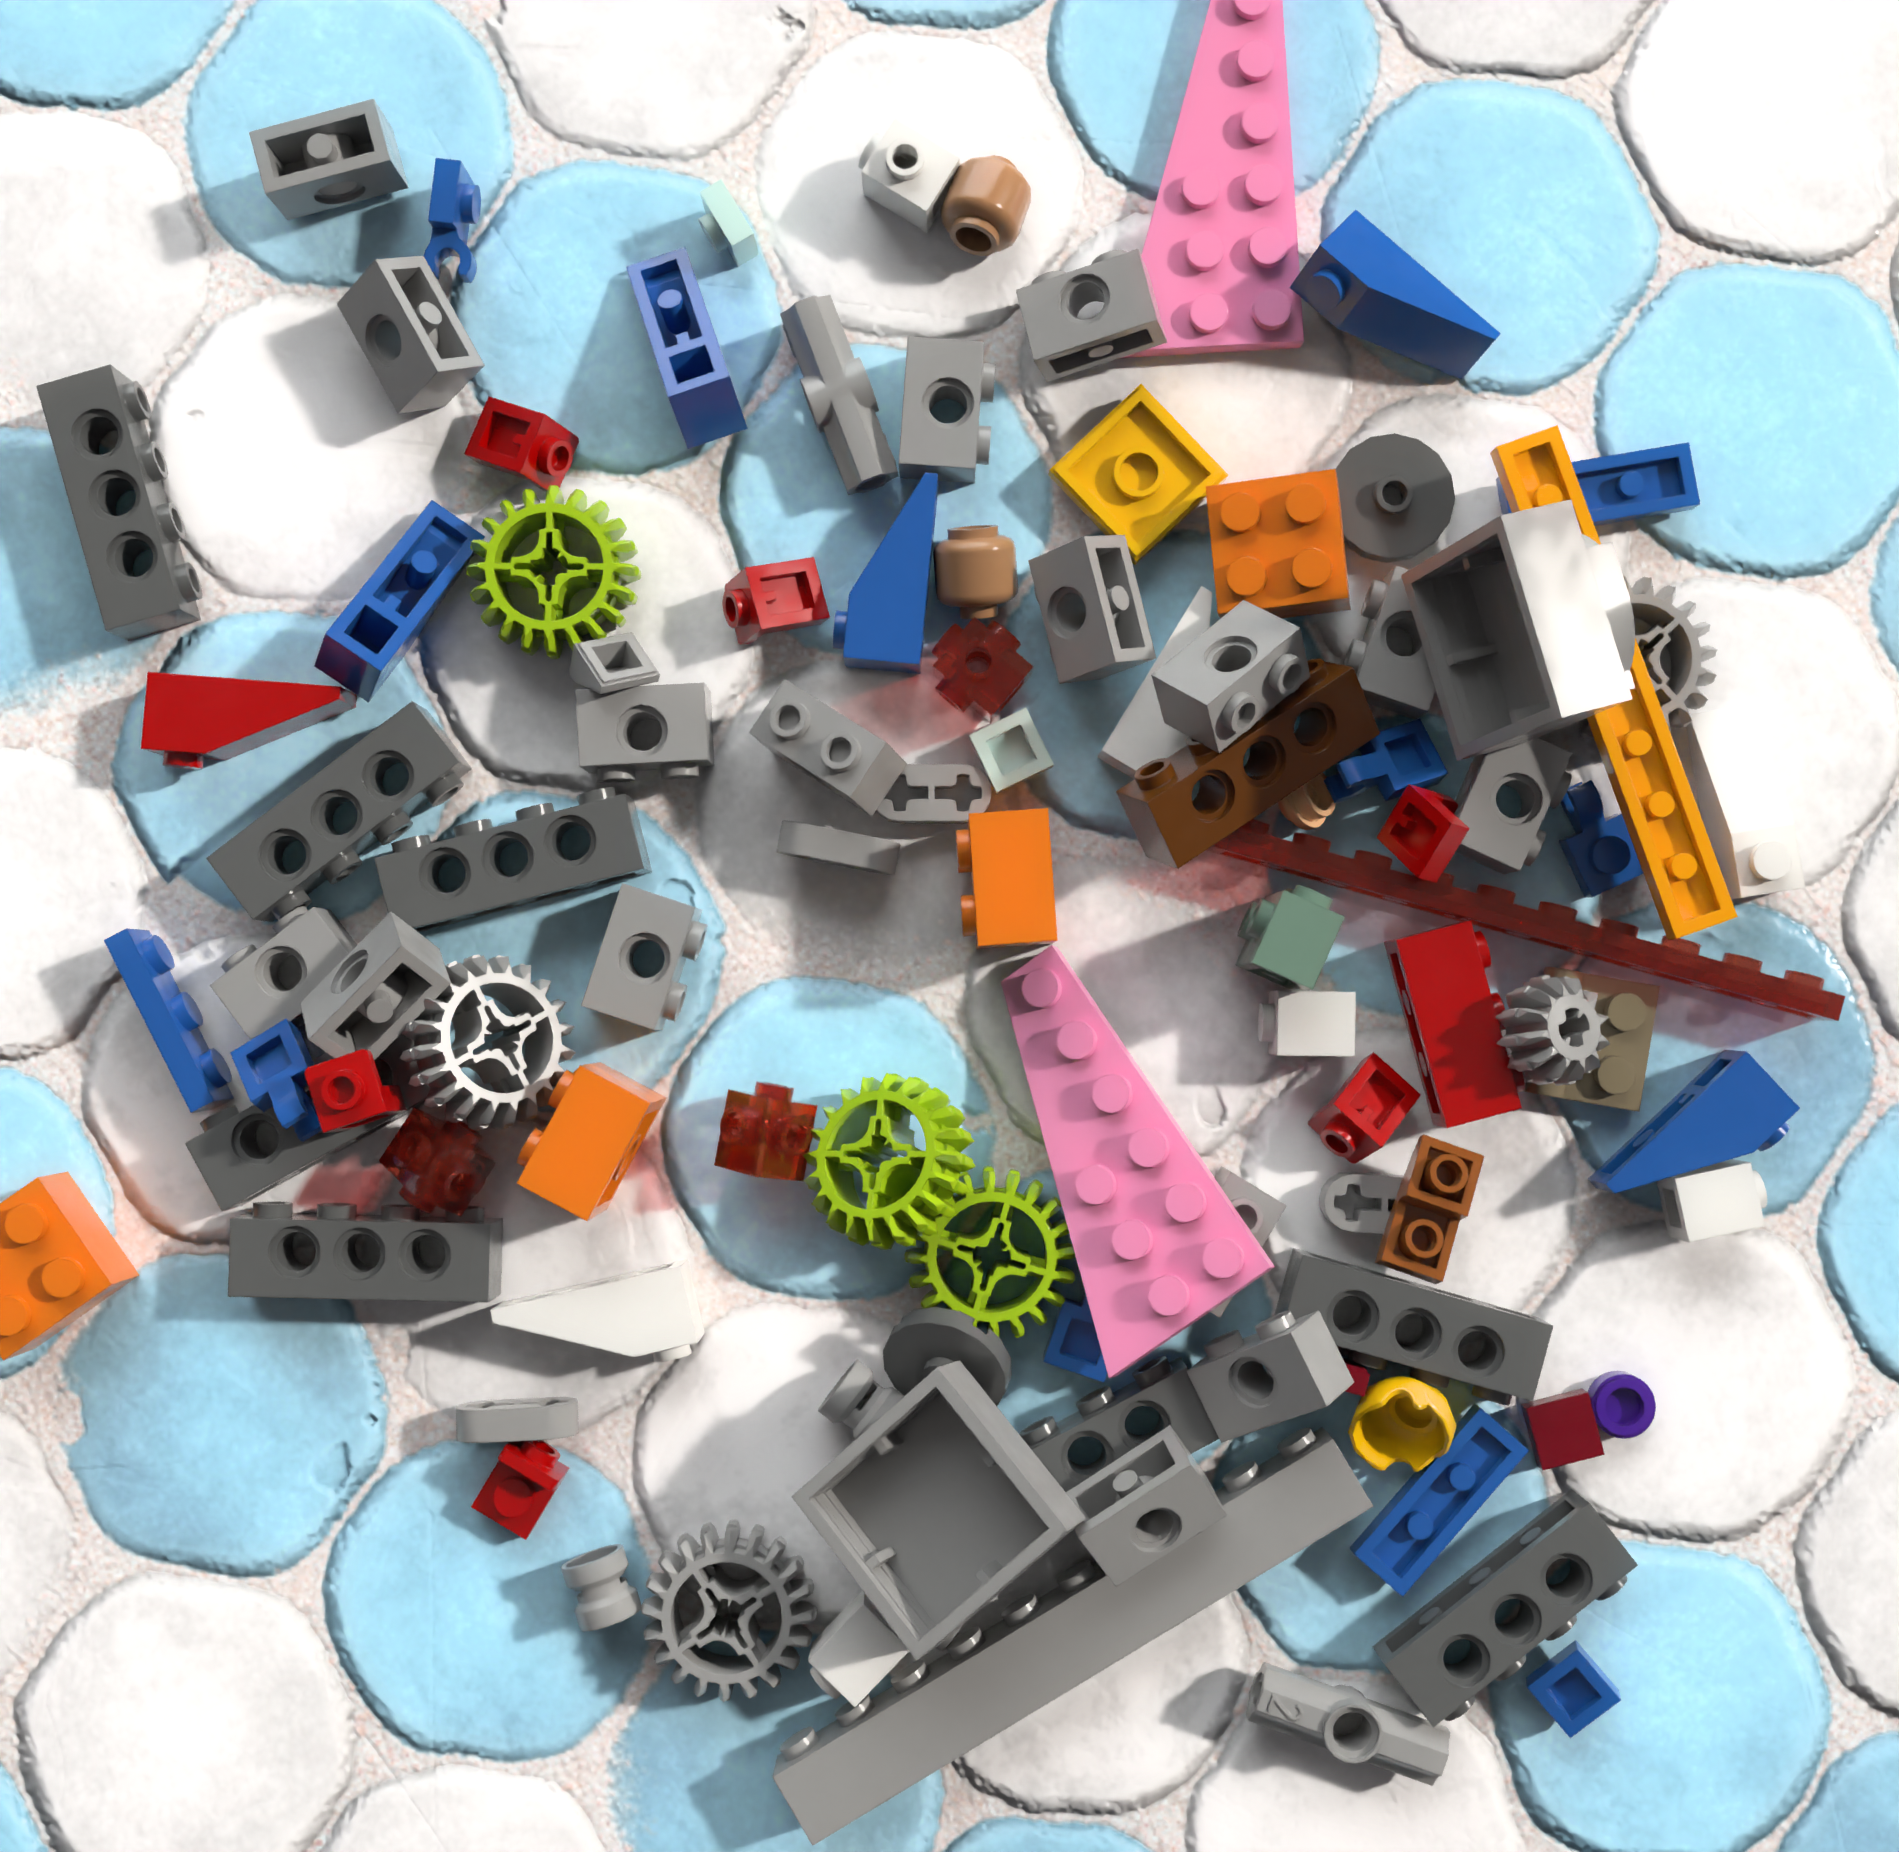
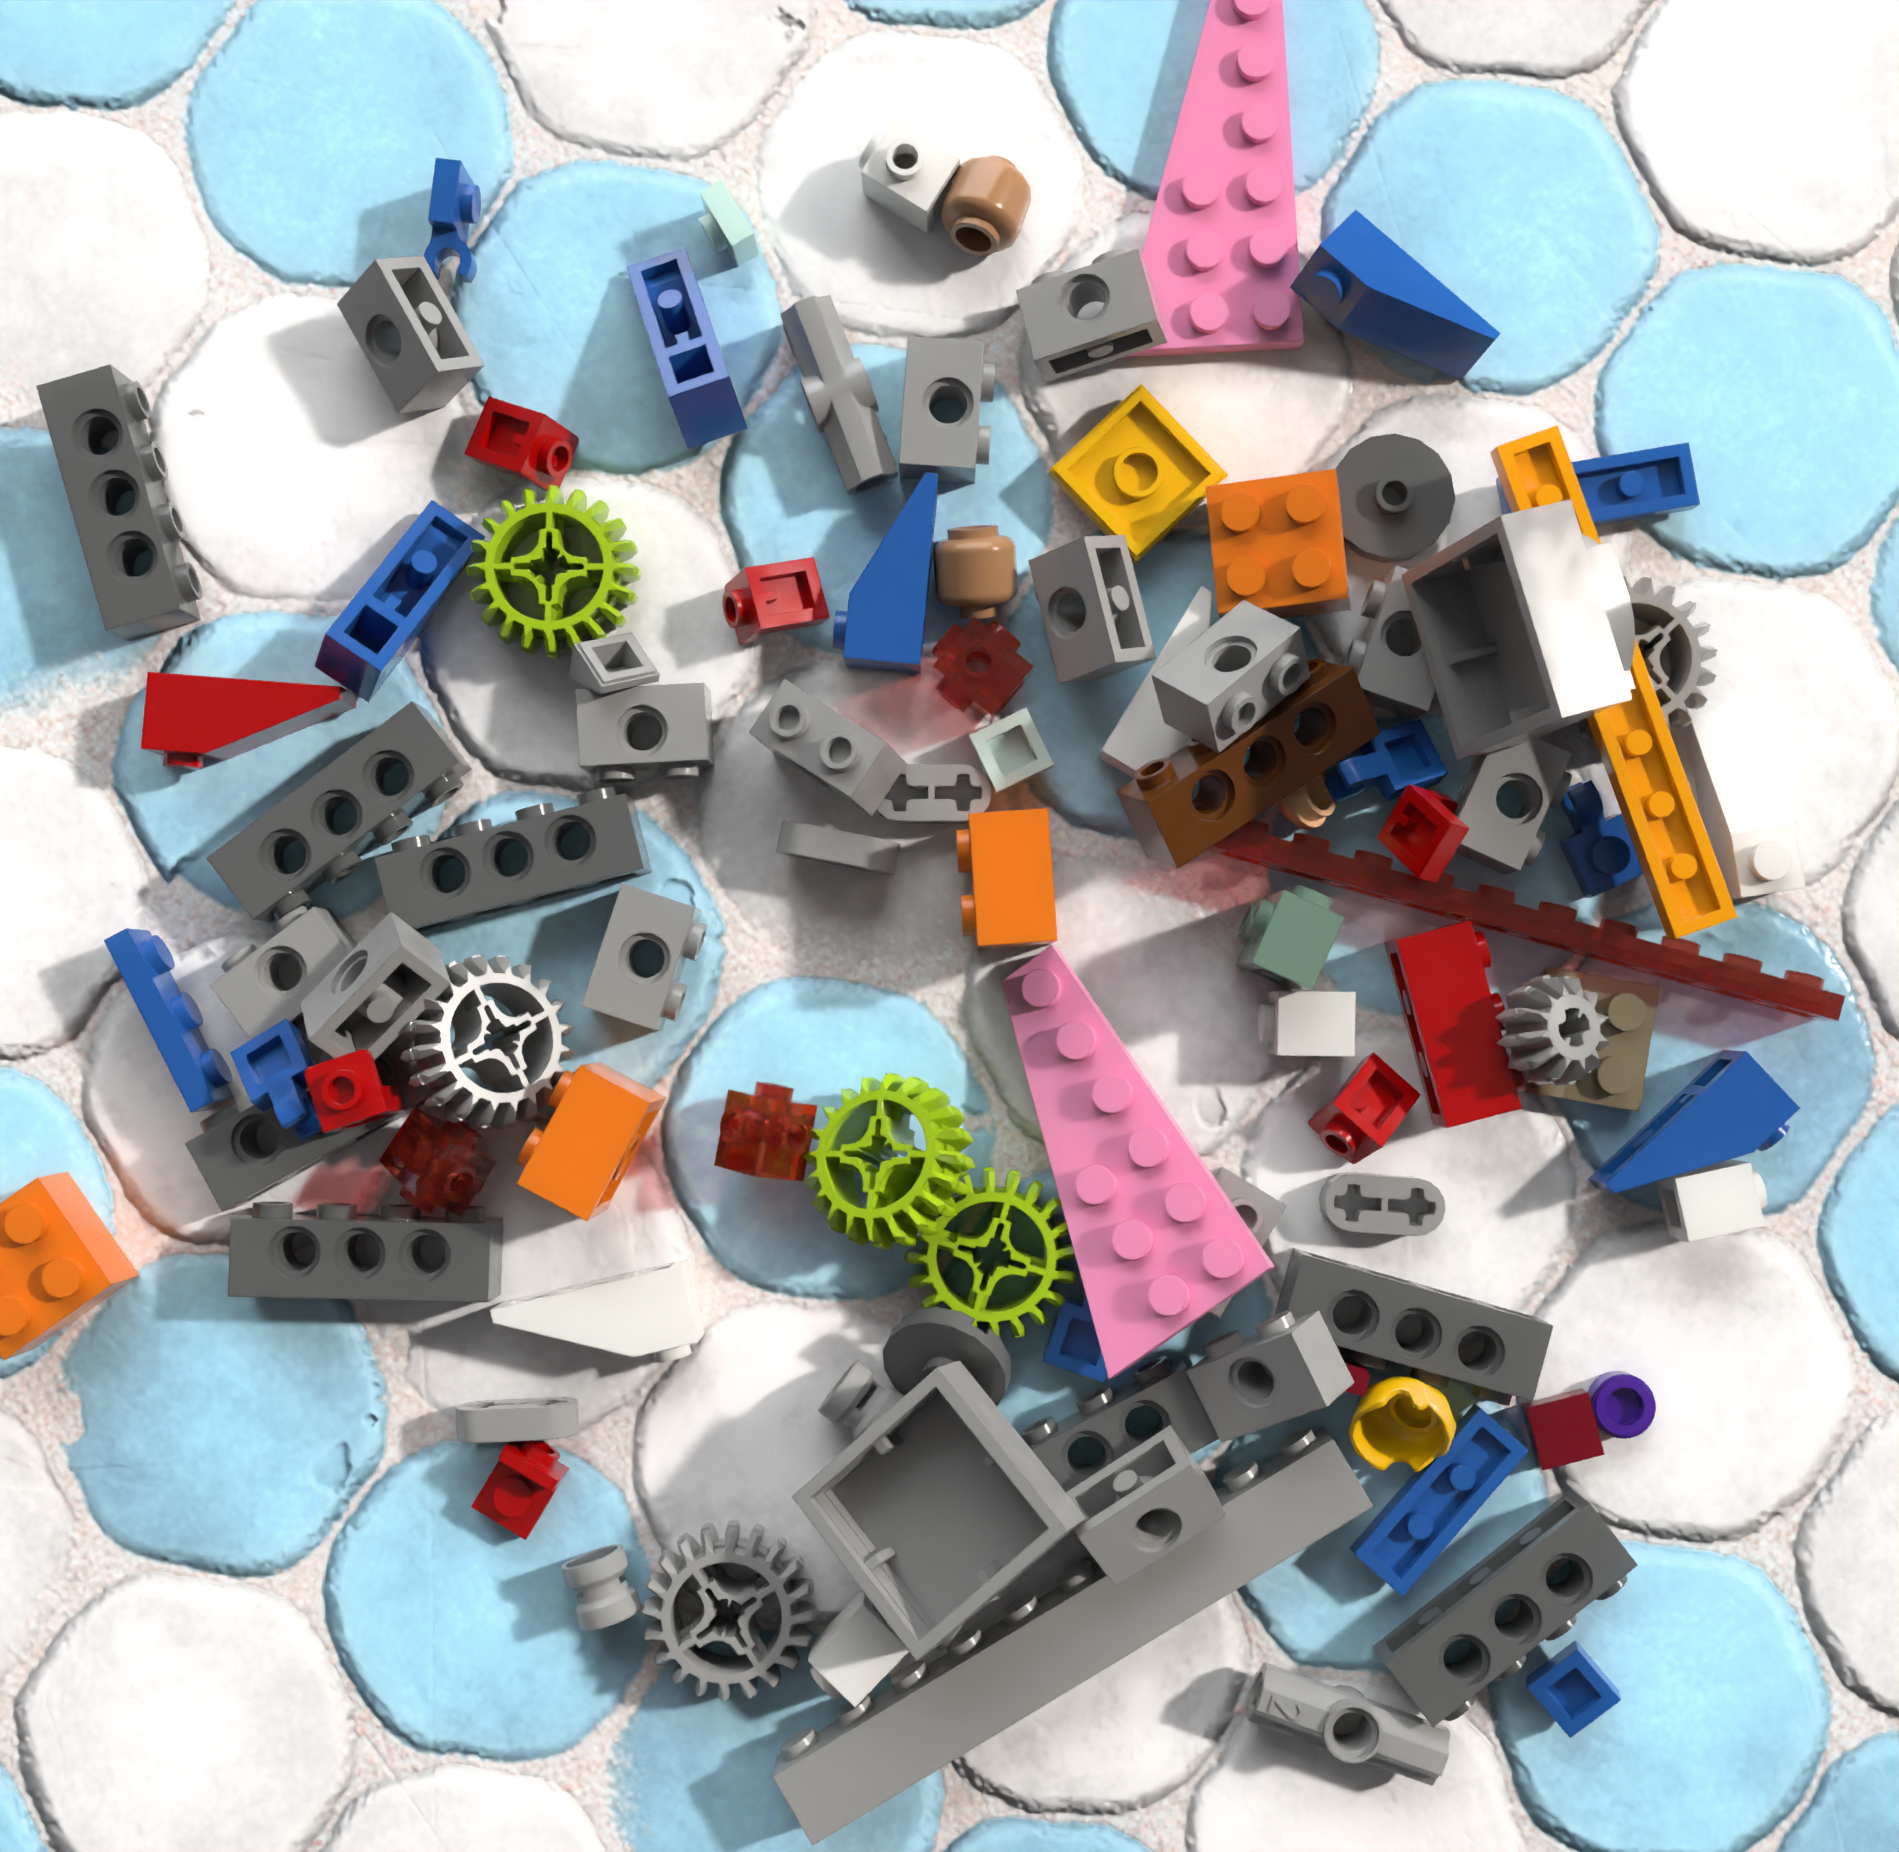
light grey brick [249,99,409,220] -> none
dark orange slope [1375,1134,1484,1284] -> none

